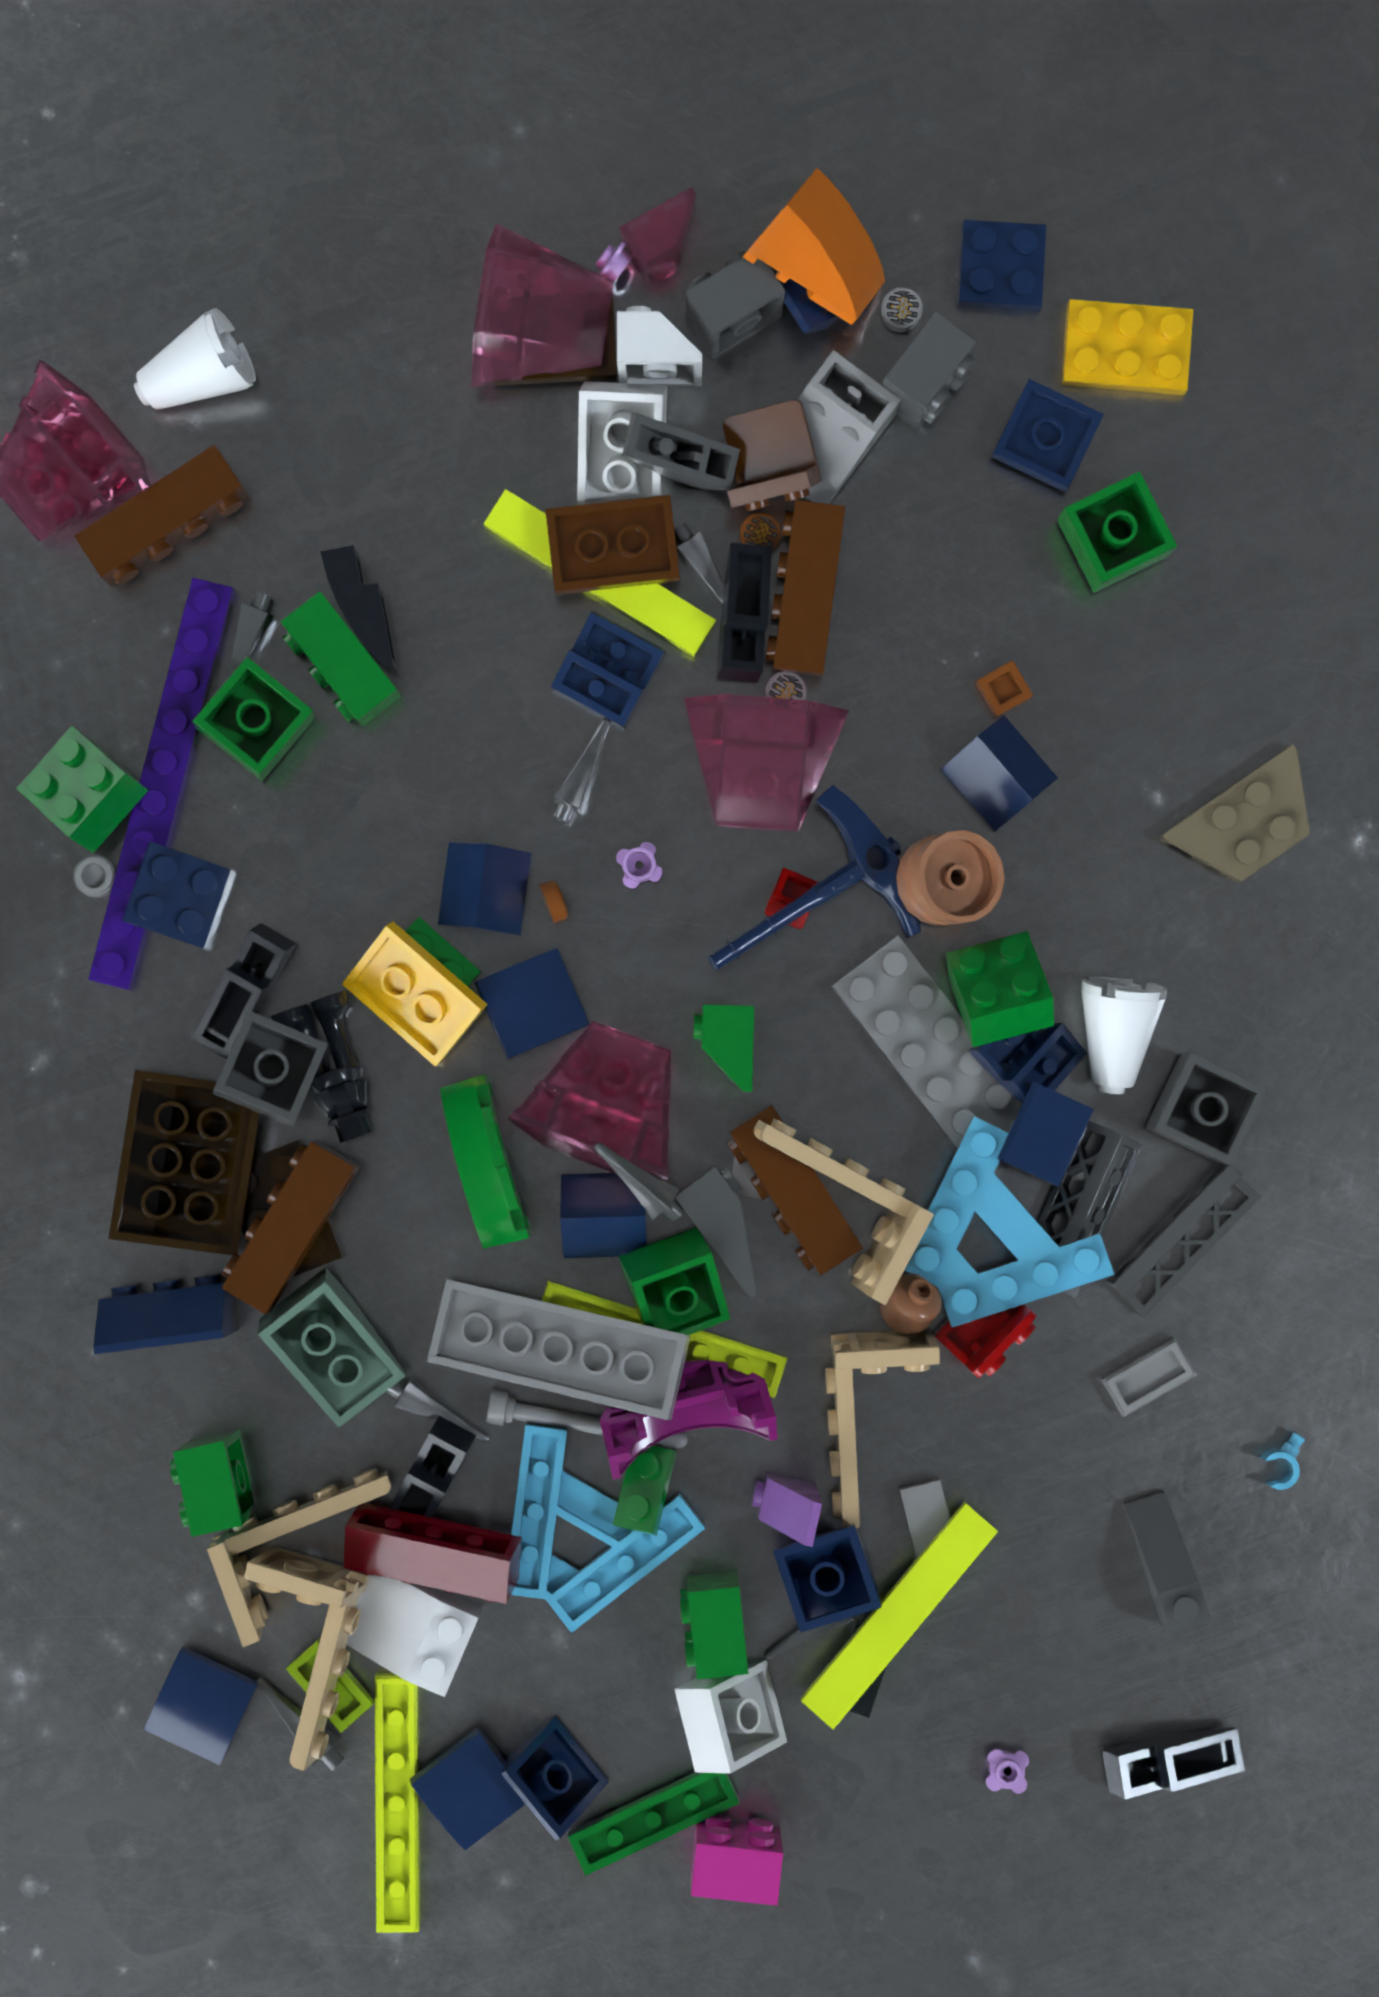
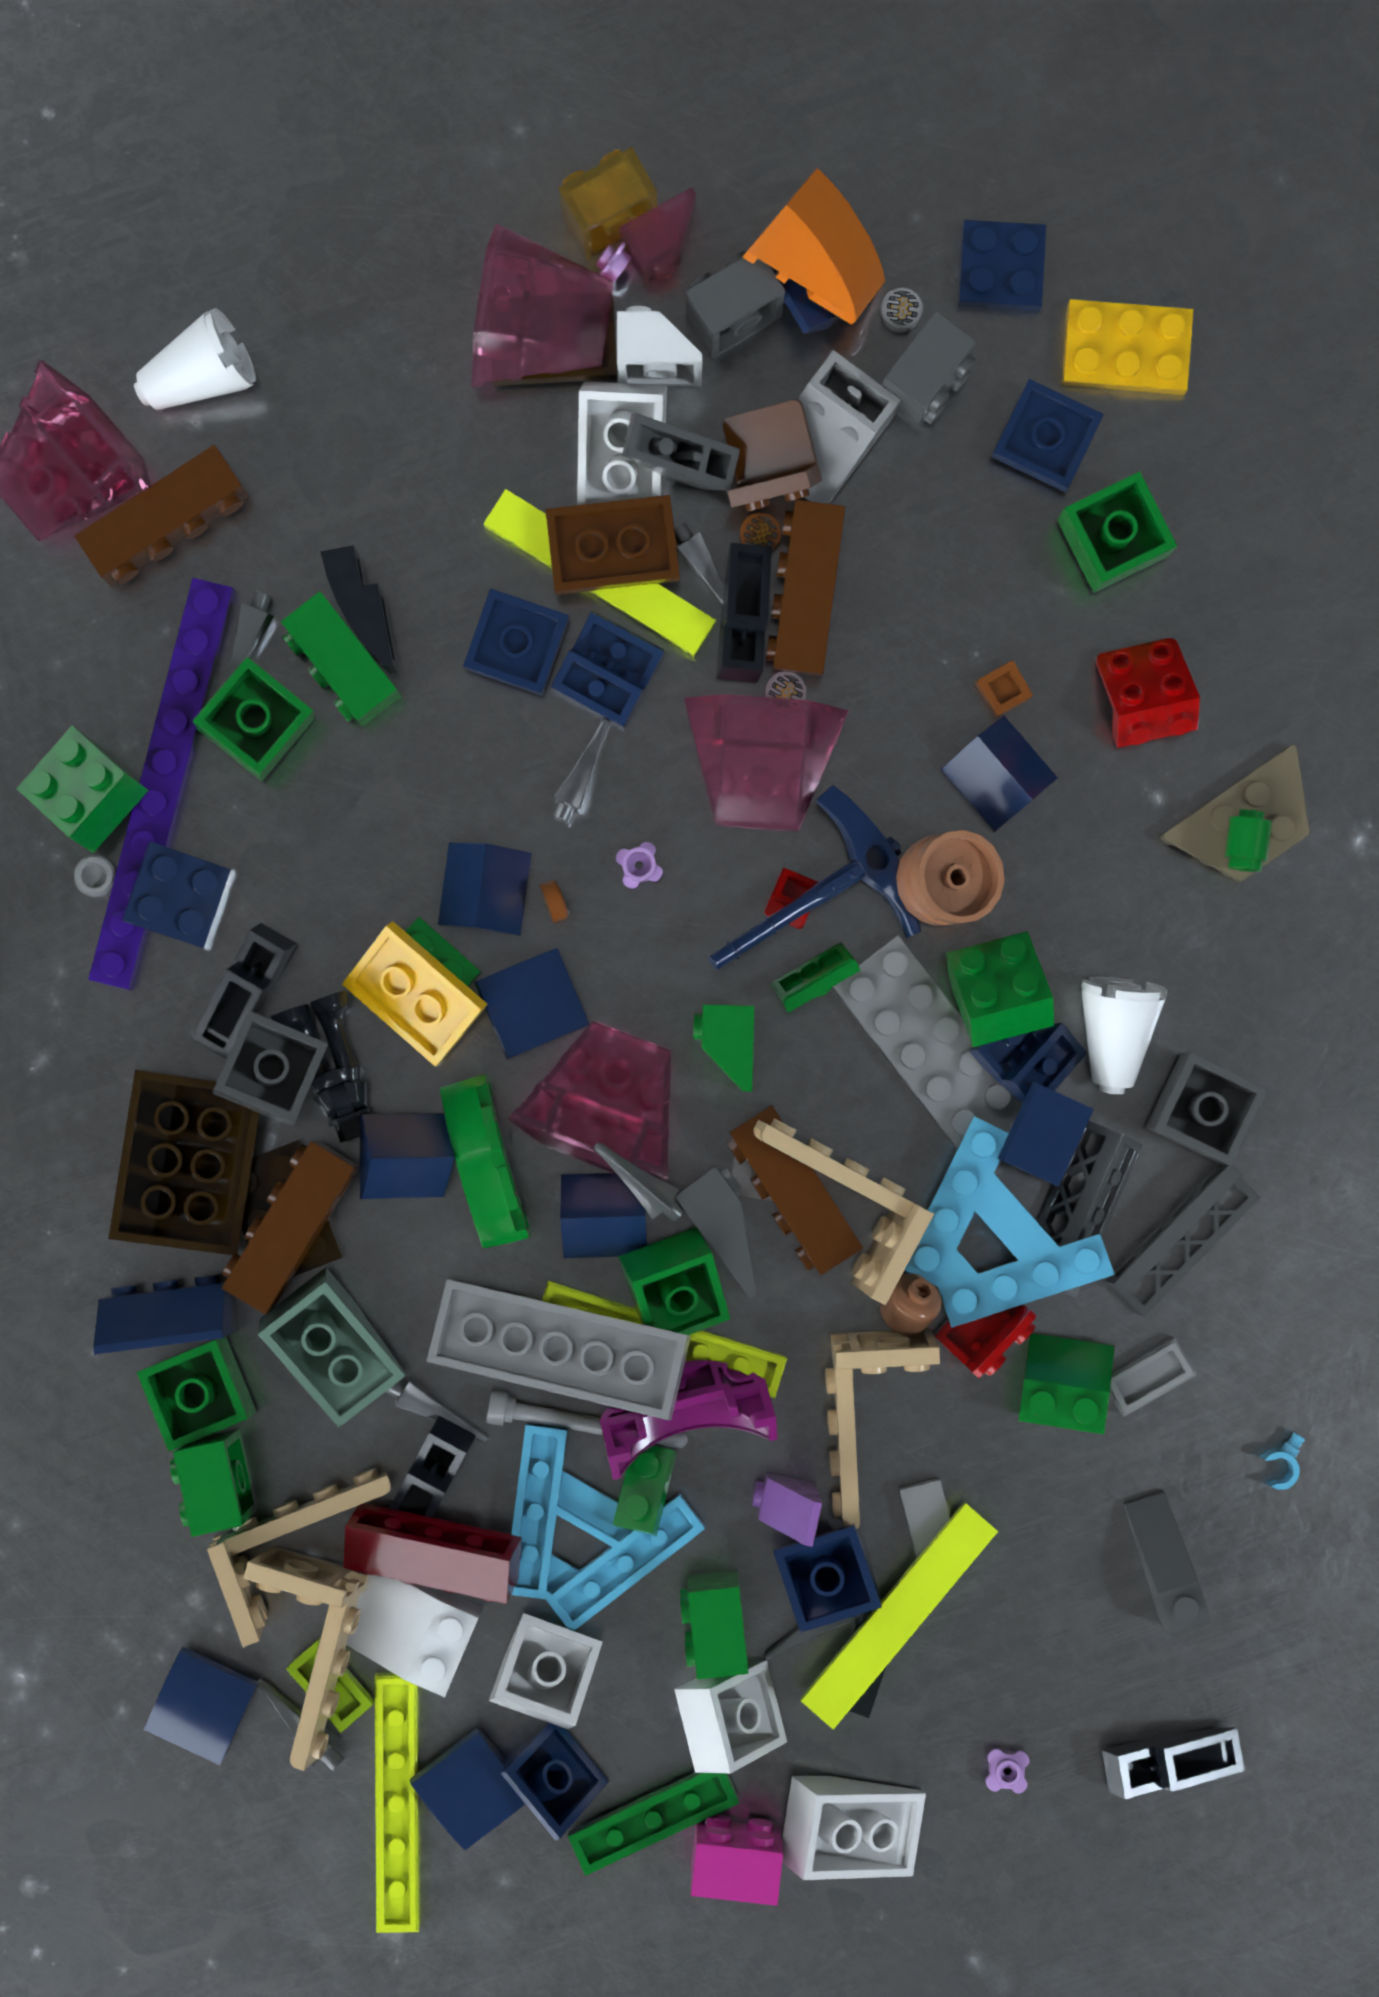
none -> green brick [136,1337,257,1452]
none -> dark blue slope [360,1113,455,1199]
none -> dark blue plate [463,588,570,696]
none -> white slope [489,1613,603,1729]
none -> clear yellow brick [558,147,658,260]
none -> green plate [770,942,861,1013]
none -> white slope [782,1776,926,1880]
none -> green slope [1019,1333,1115,1435]
none -> red bracket [1096,638,1200,748]
none -> green brick [1224,809,1272,872]

